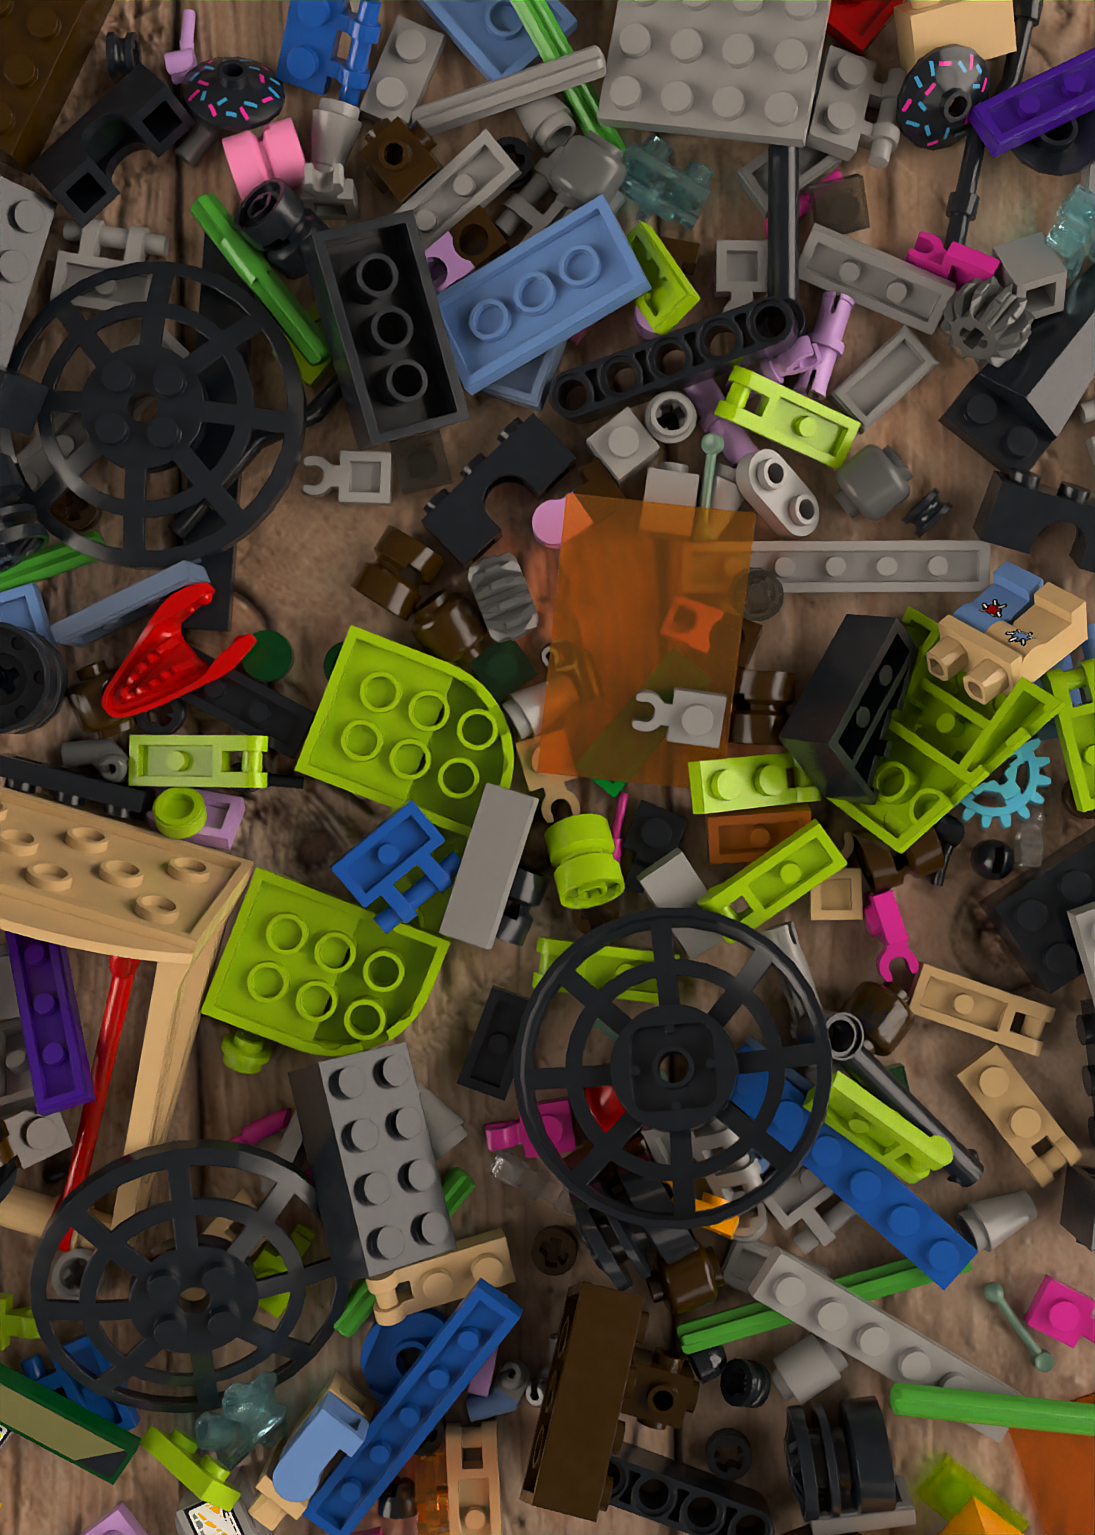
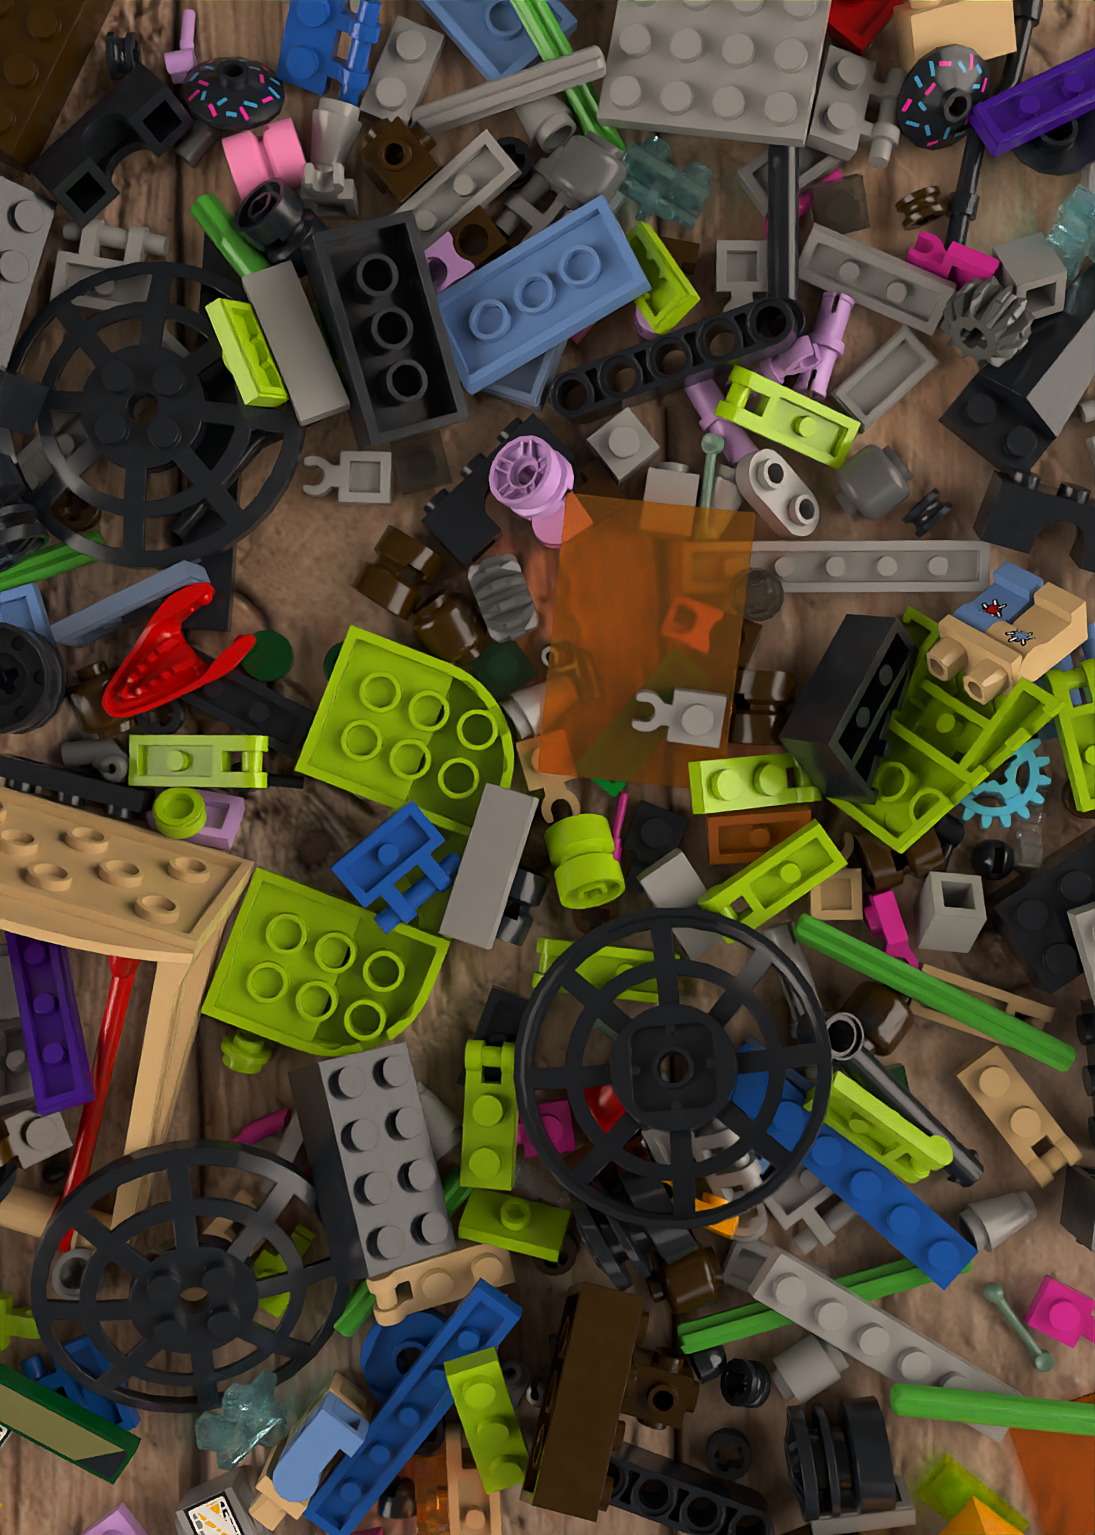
lime plate [140,1425,242,1512] -> none
light grey cone [645,391,697,444] -> none
none -> lime plate [205,298,289,408]
none -> light grey tile [241,260,350,427]
none -> lime plate [443,1346,529,1495]
none -> lime plate [458,1188,571,1263]
none -> lime plate [460,1039,519,1191]
none -> lavender wheel [489,435,574,521]
none -> bright green axle [792,914,1077,1072]
none -> dark brown bush [895,185,948,231]
none -> light grey brick [913,871,987,953]

